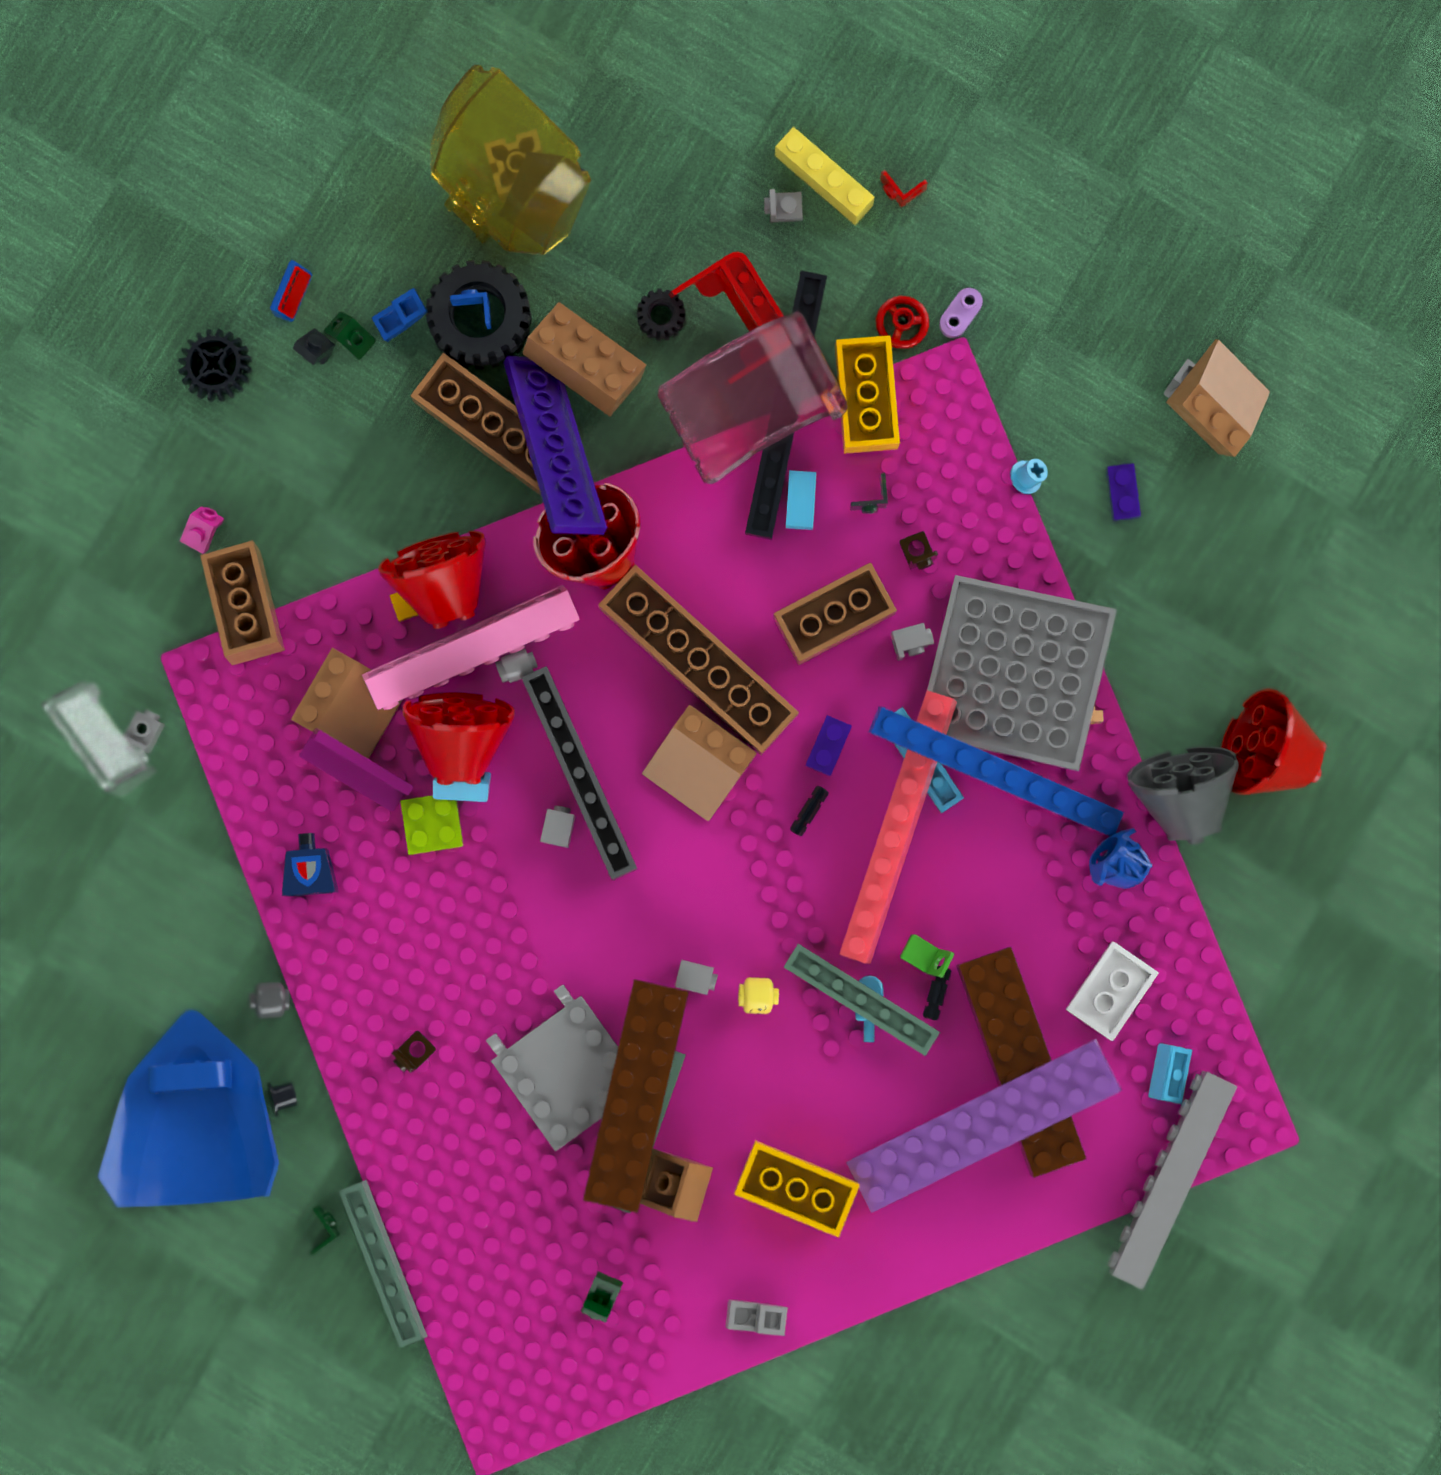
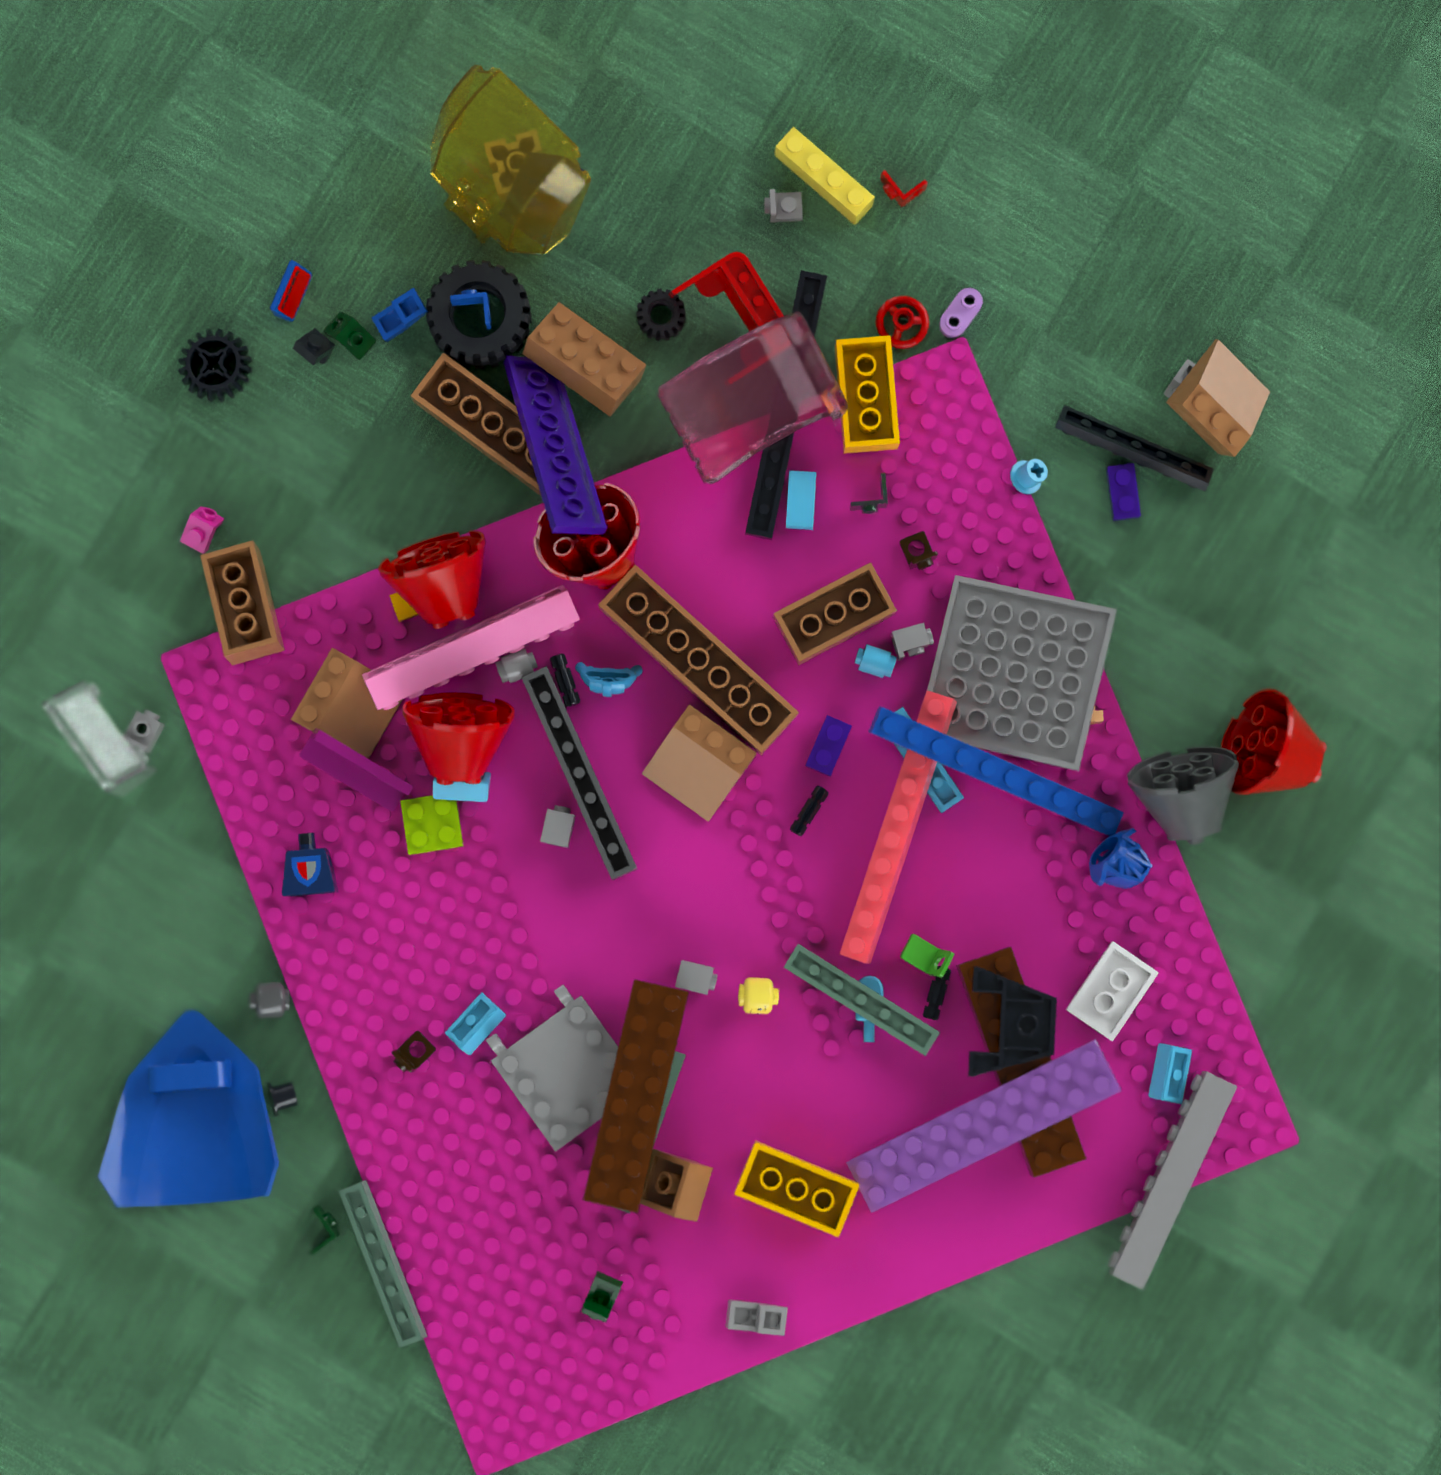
none -> medium azure slope [445,992,506,1055]
none -> black axle [550,654,580,707]
none -> dark azure piece [575,662,643,697]
none -> medium azure brick [854,644,897,678]
none -> black wing [967,966,1057,1077]
none -> black plate [1055,405,1214,492]

